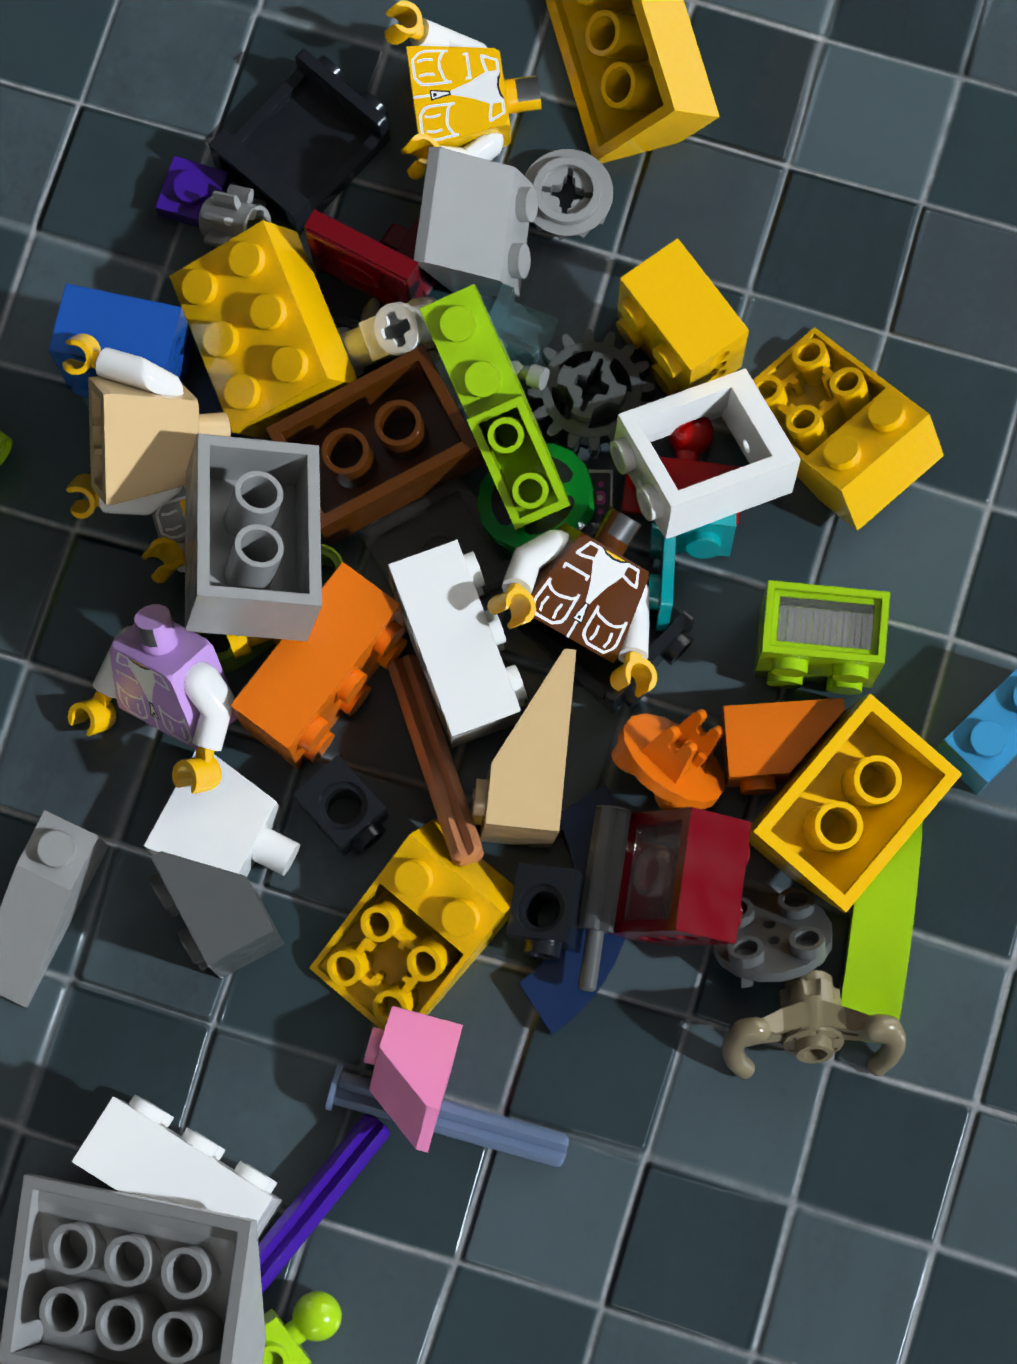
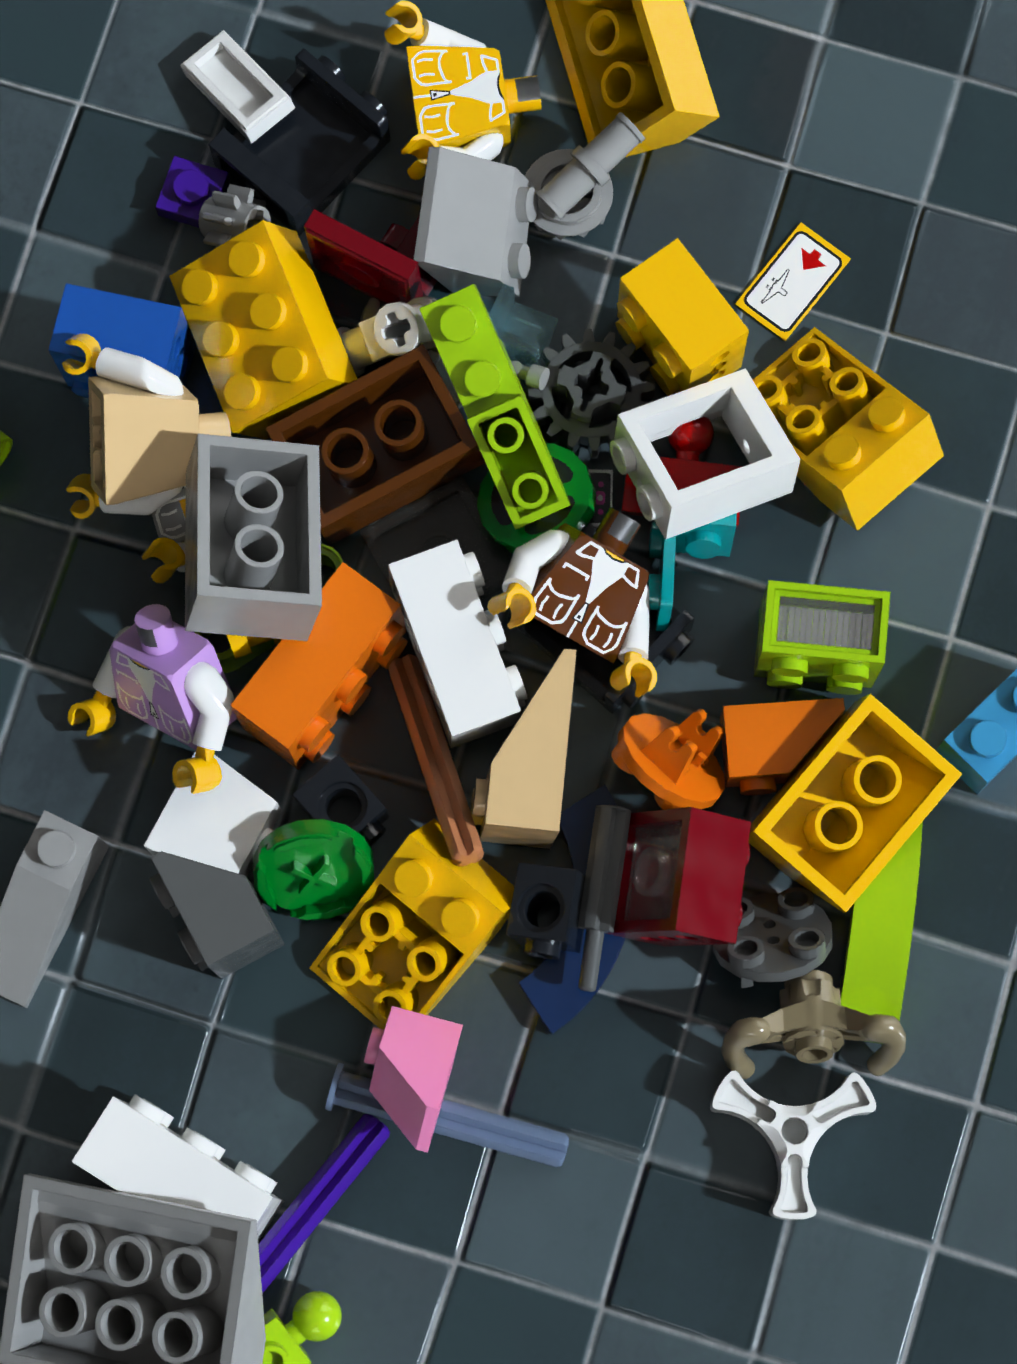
none -> white tile [180,30,295,144]
none -> green tile [253,819,374,920]
none -> light grey pin [536,112,645,220]
none -> white piece [710,1071,876,1220]
none -> white sticker [735,222,851,341]

